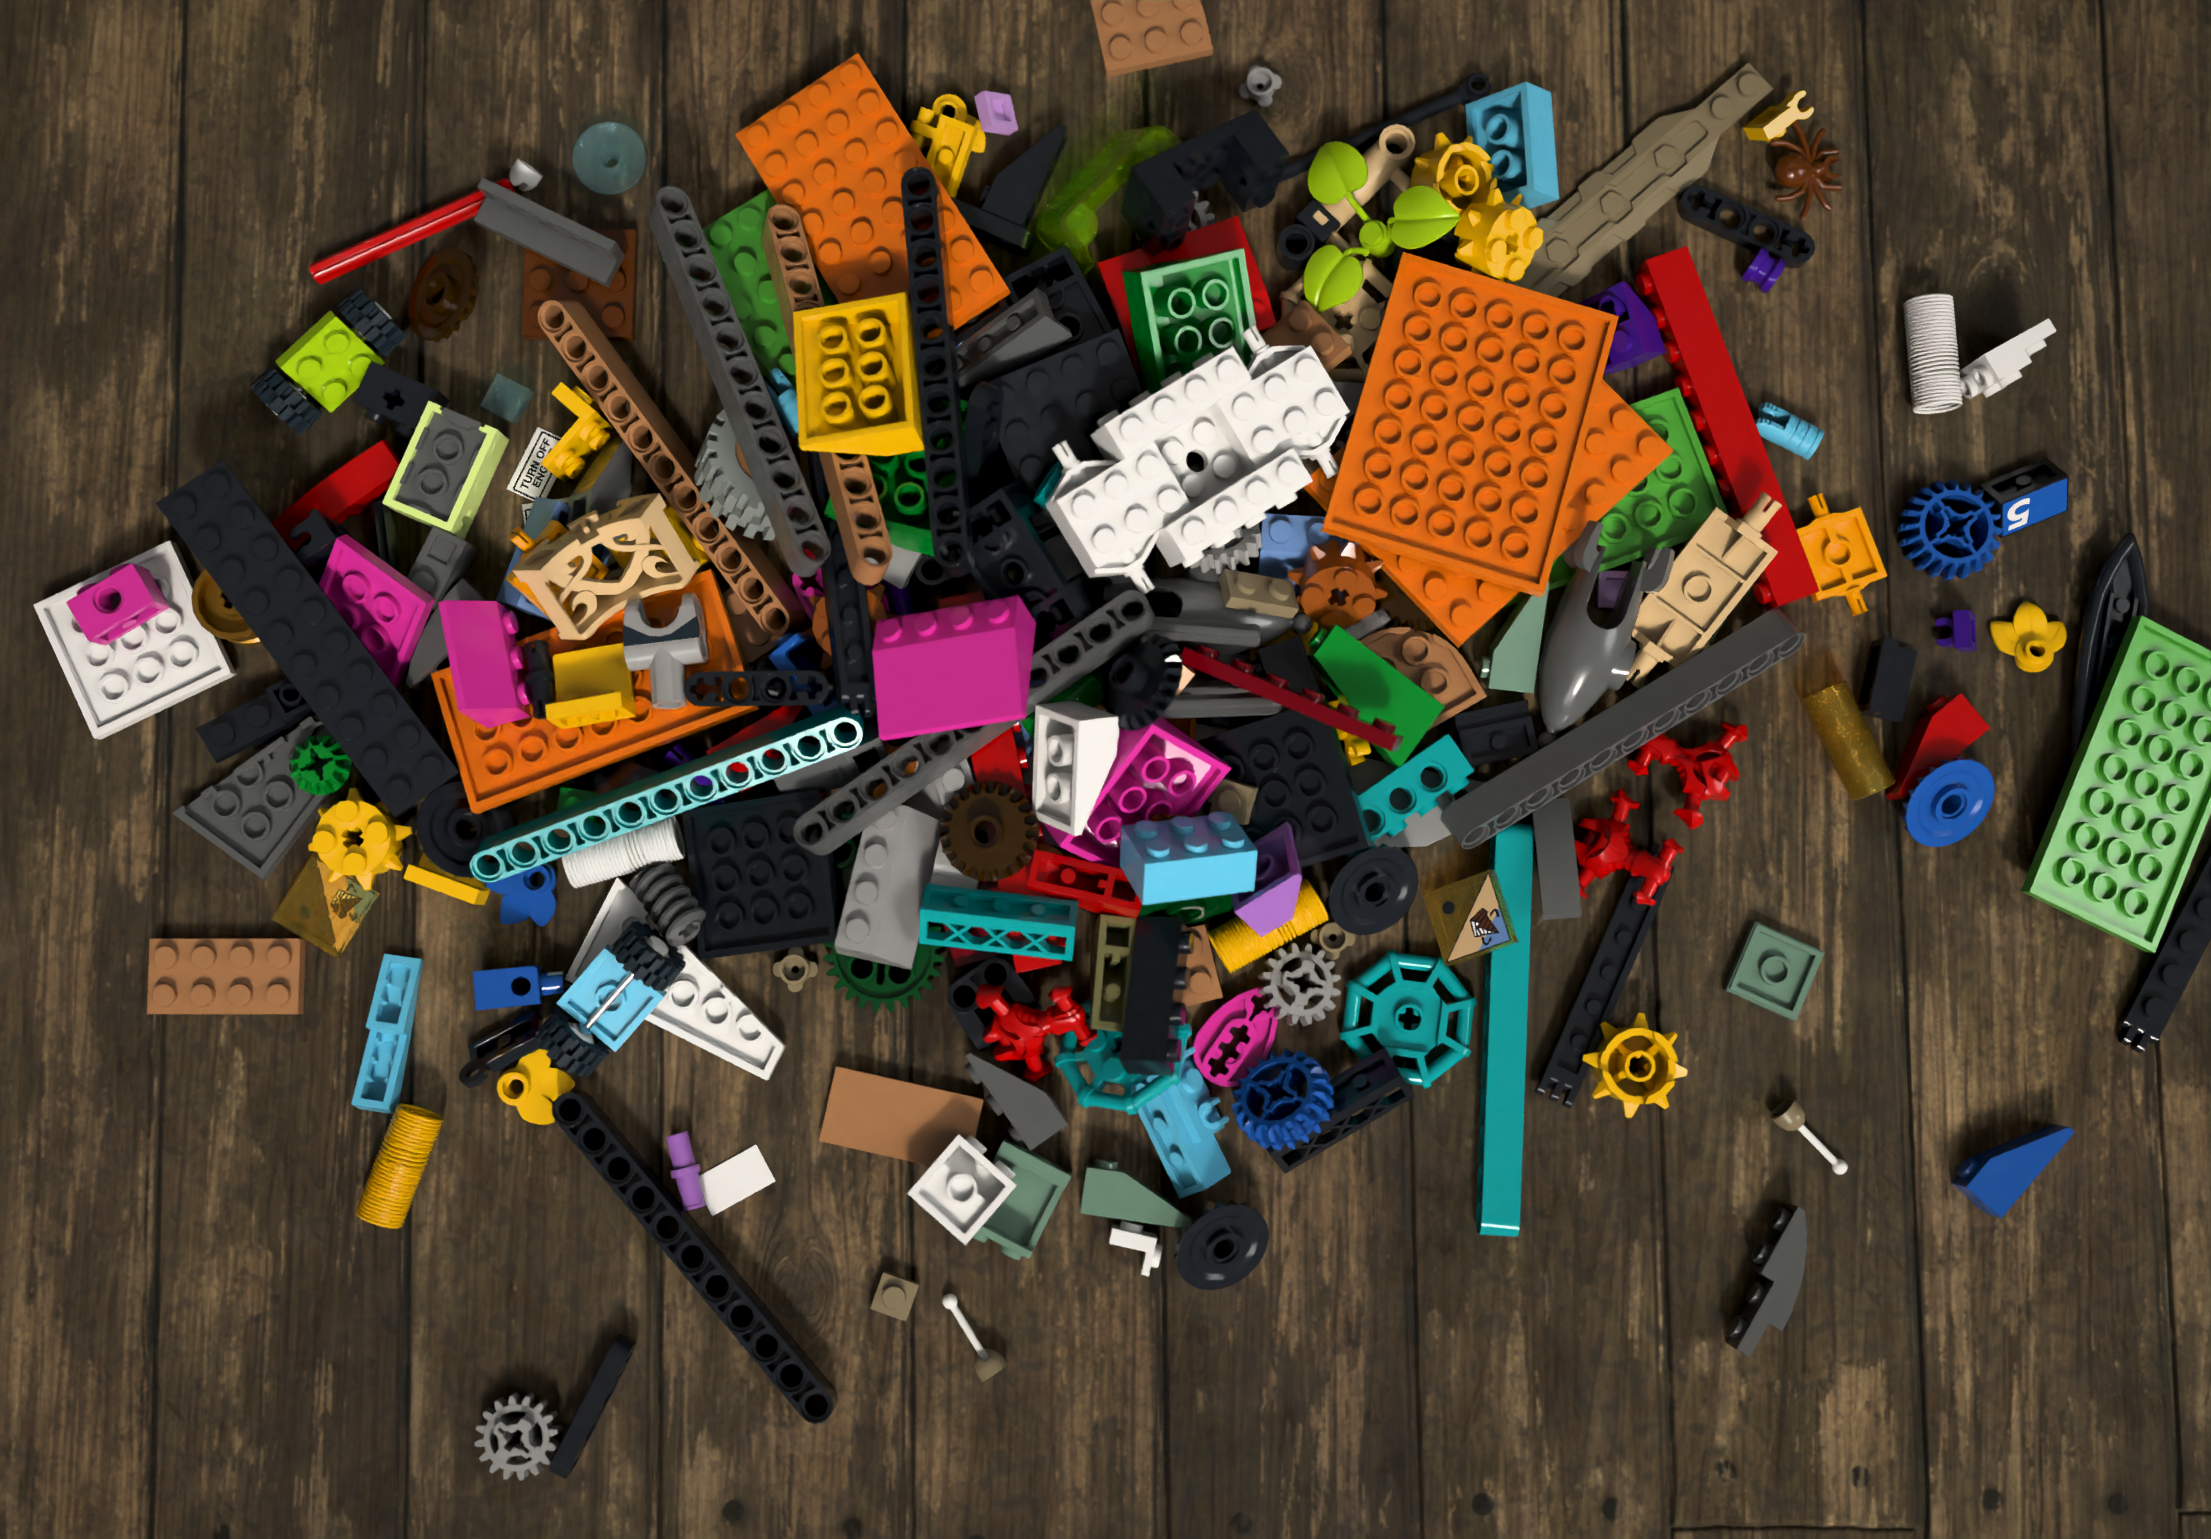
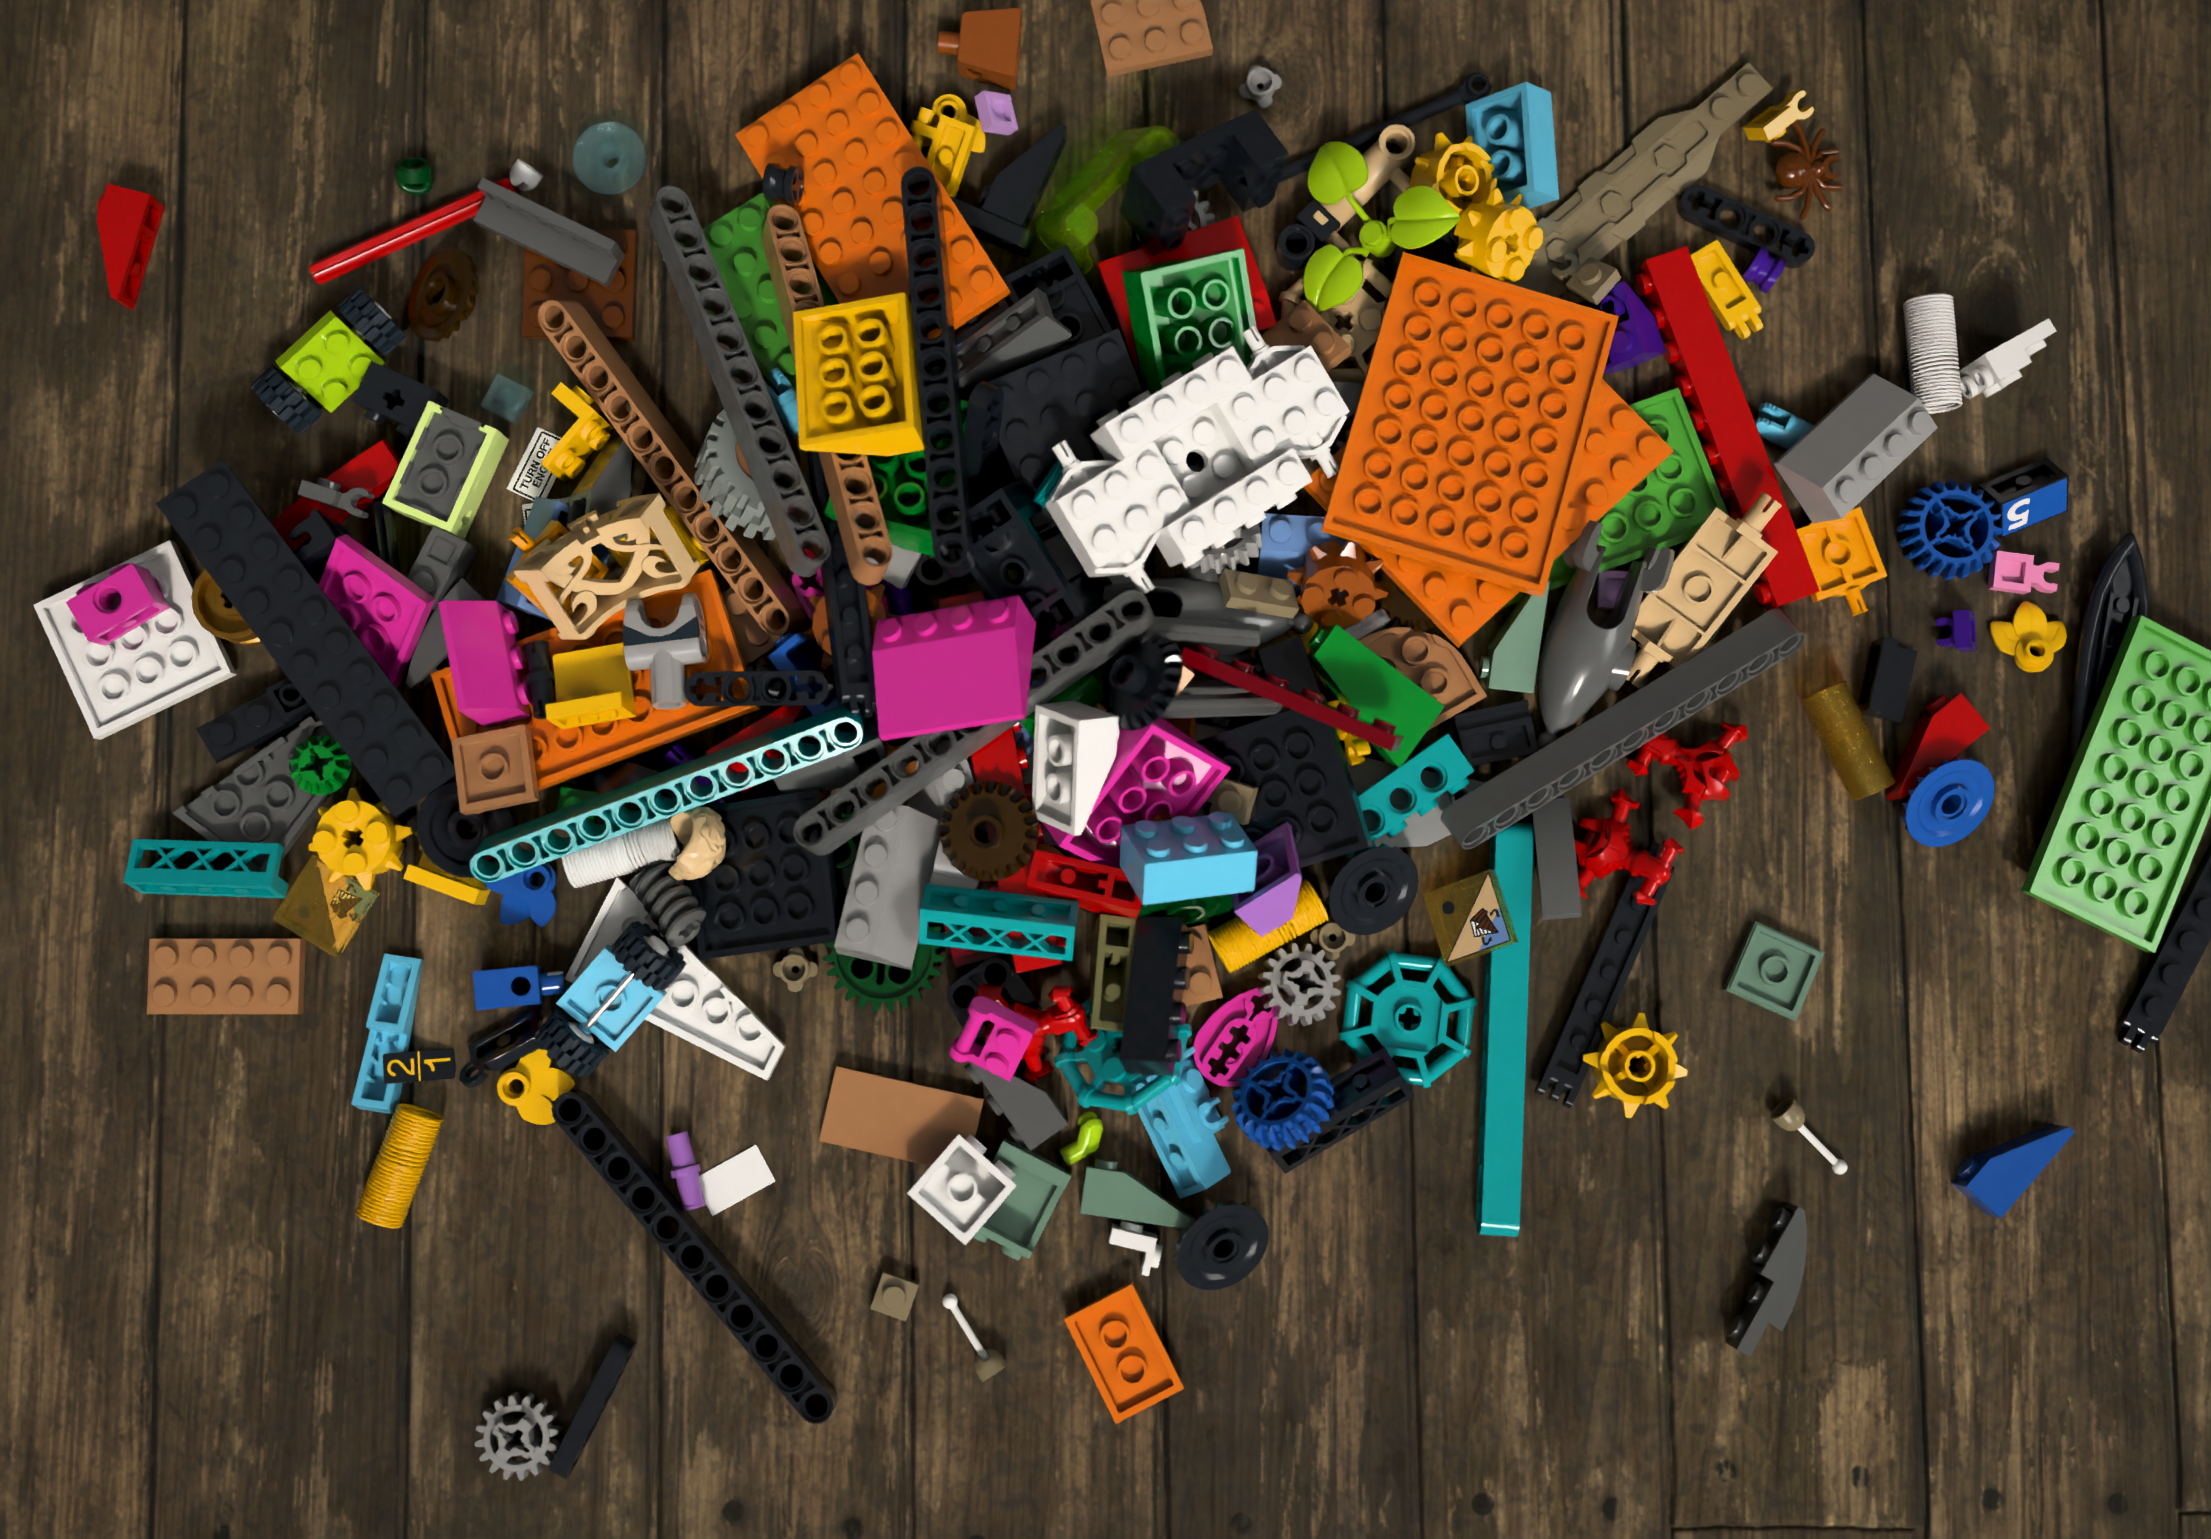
none -> red slope [97,183,165,310]
none -> teal fence [123,839,289,899]
none -> dark grey plate [297,477,375,518]
none -> black sticker [383,1049,455,1084]
none -> dark green tile [394,157,433,195]
none -> medium nougat plate [451,724,540,815]
none -> tan hair [668,806,726,881]
none -> black wheel [763,163,804,204]
none -> dark orange torso [938,8,1023,90]
none -> dark pink plate [949,996,1039,1082]
none -> lime arm [1060,1111,1103,1166]
none -> orange plate [1064,1282,1184,1424]
none -> dark tan plate [1552,253,1621,306]
none -> yellow hinge [1691,239,1763,340]
none -> light grey slope [1773,374,1938,523]
none -> bright pink plate [1987,551,2060,594]

